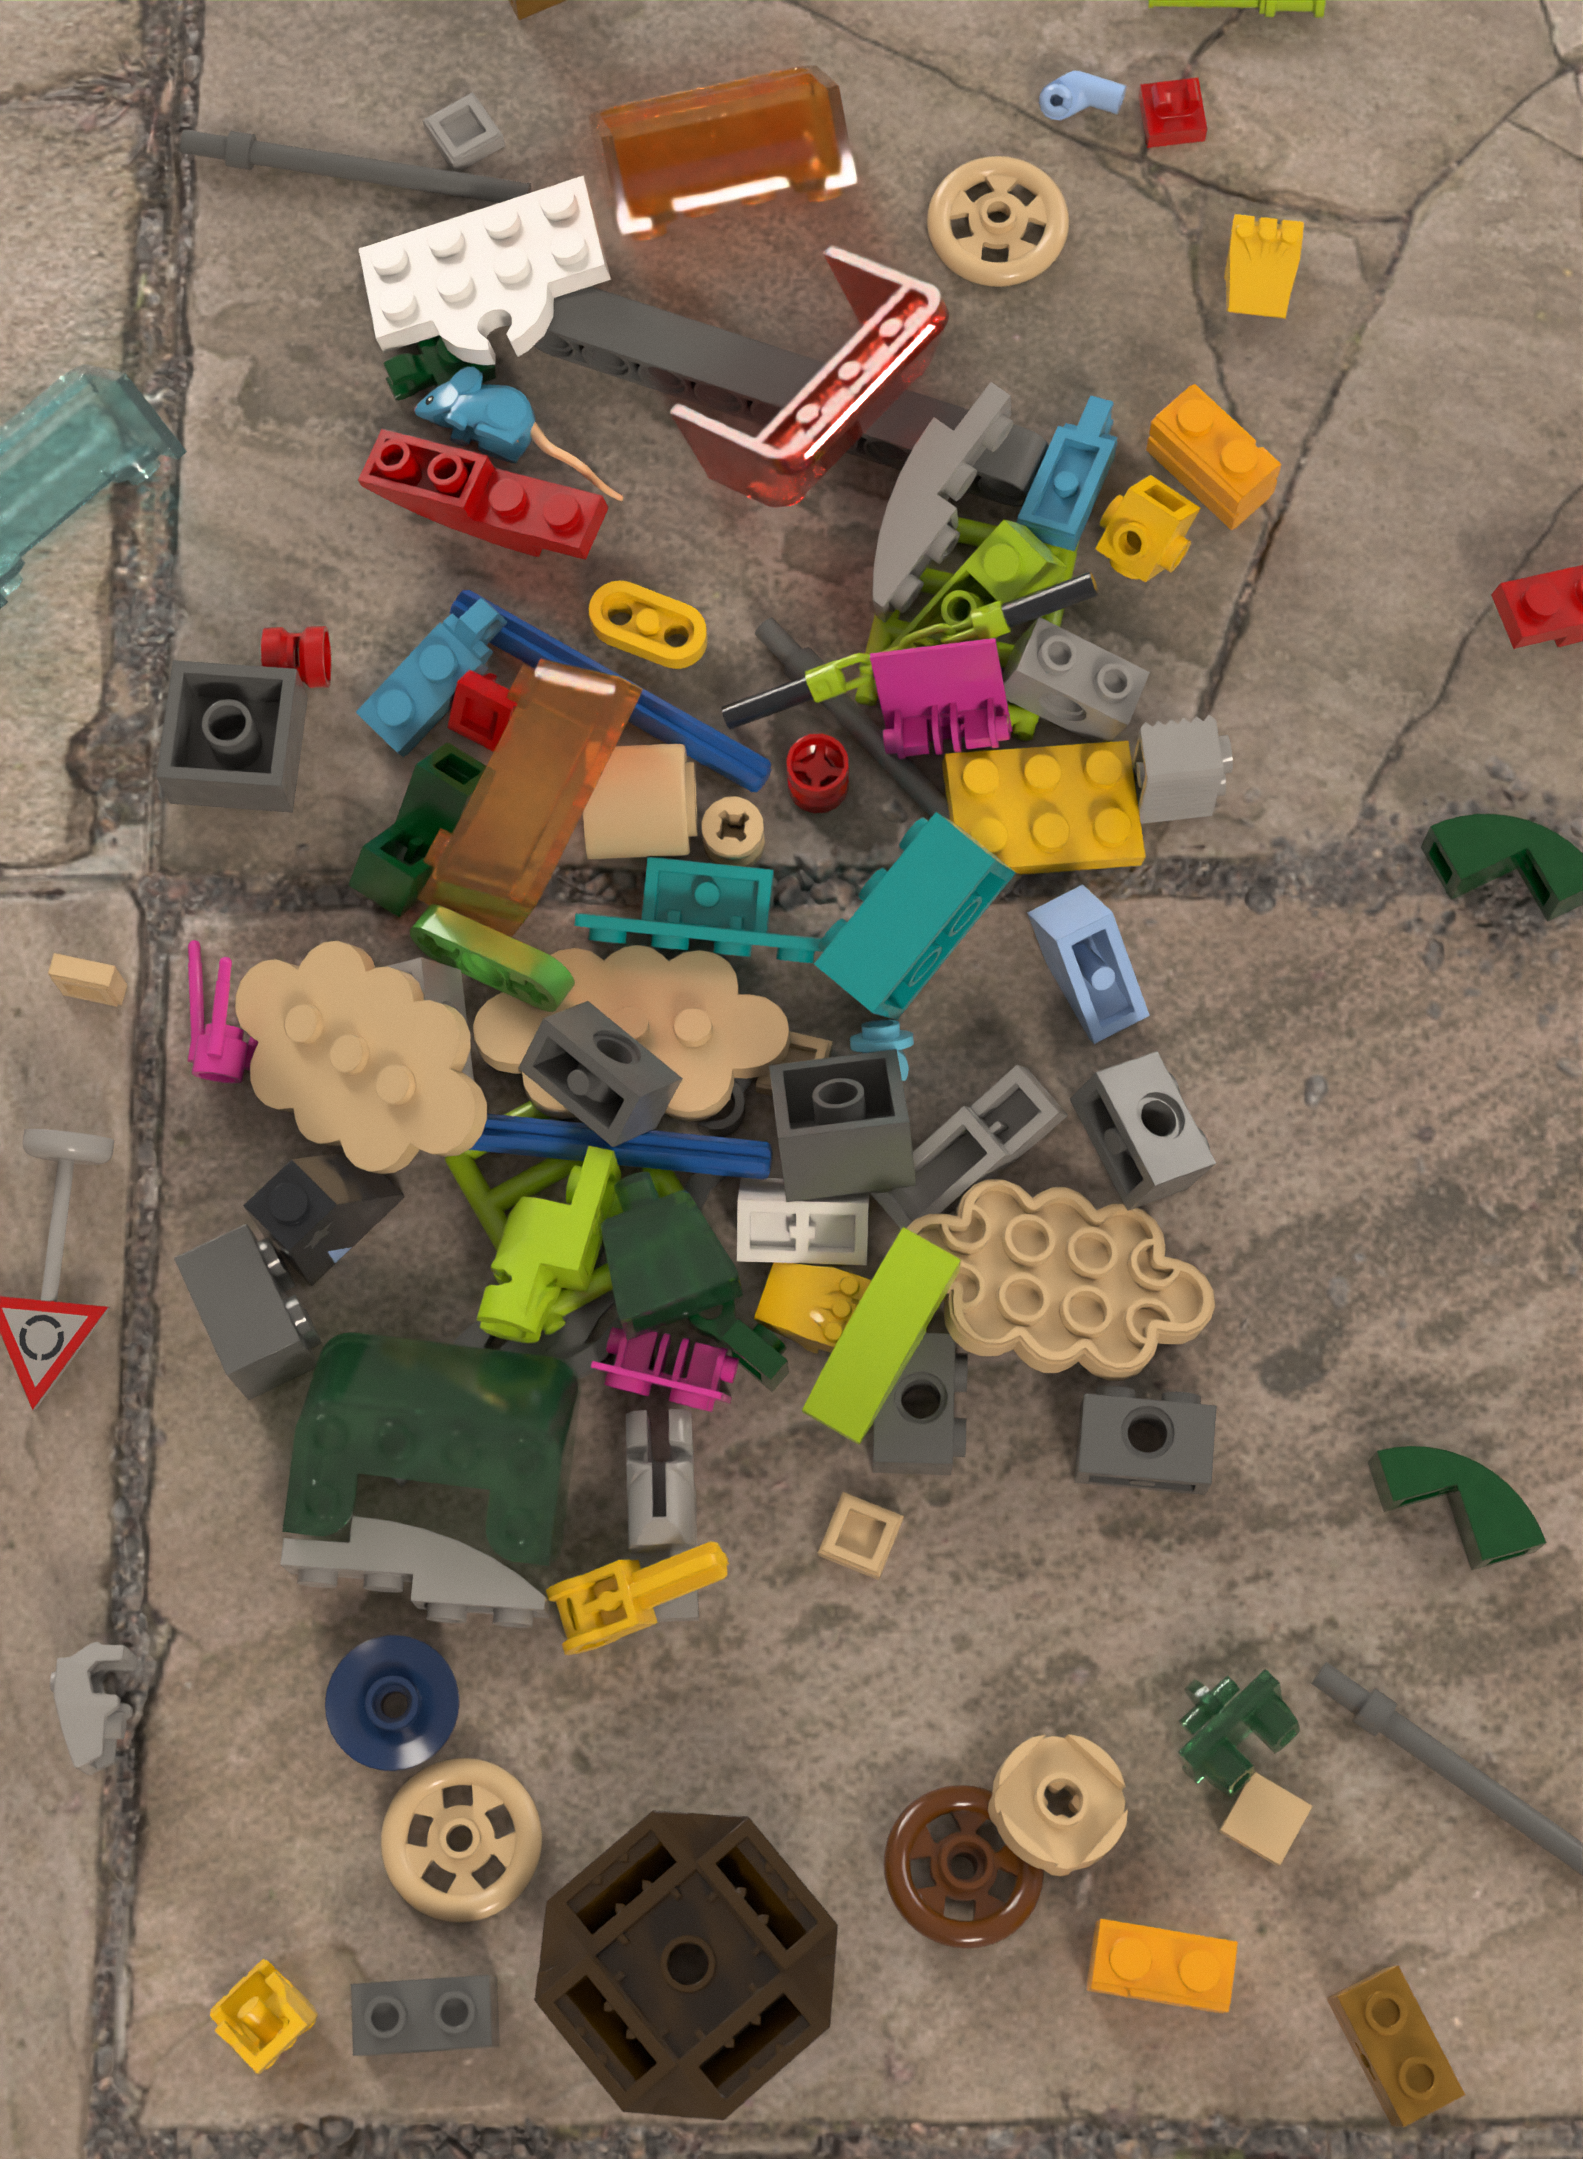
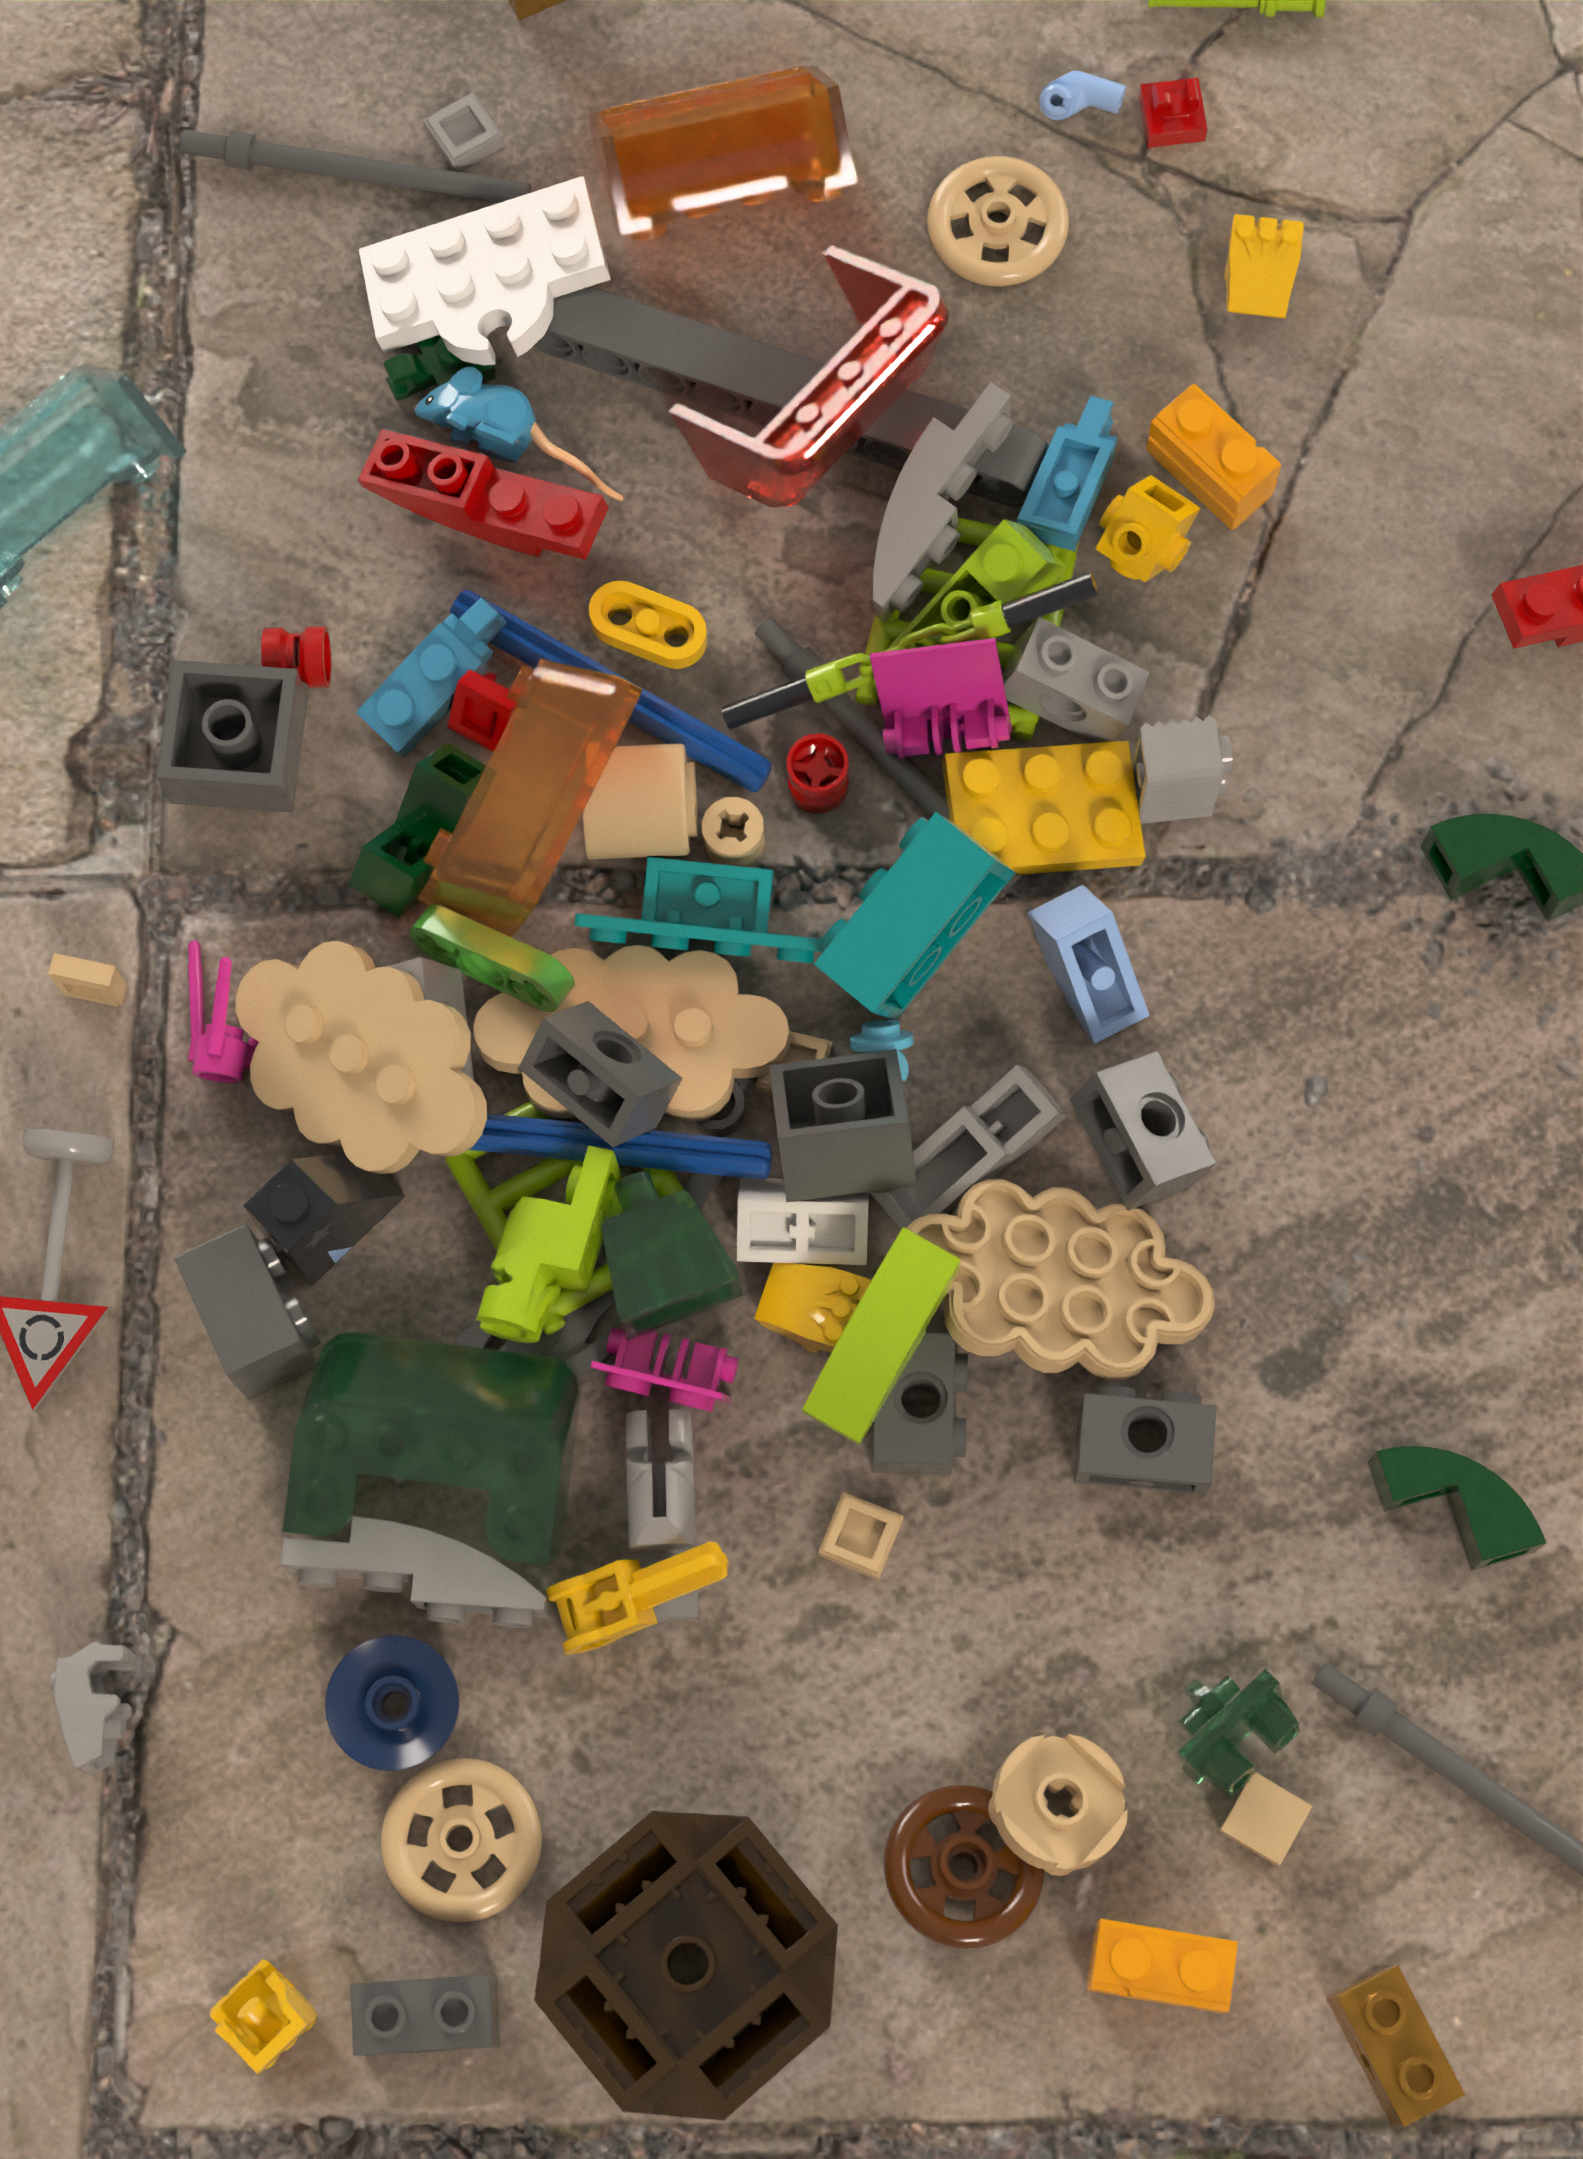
dark green plate [686,1283,789,1392] -> none

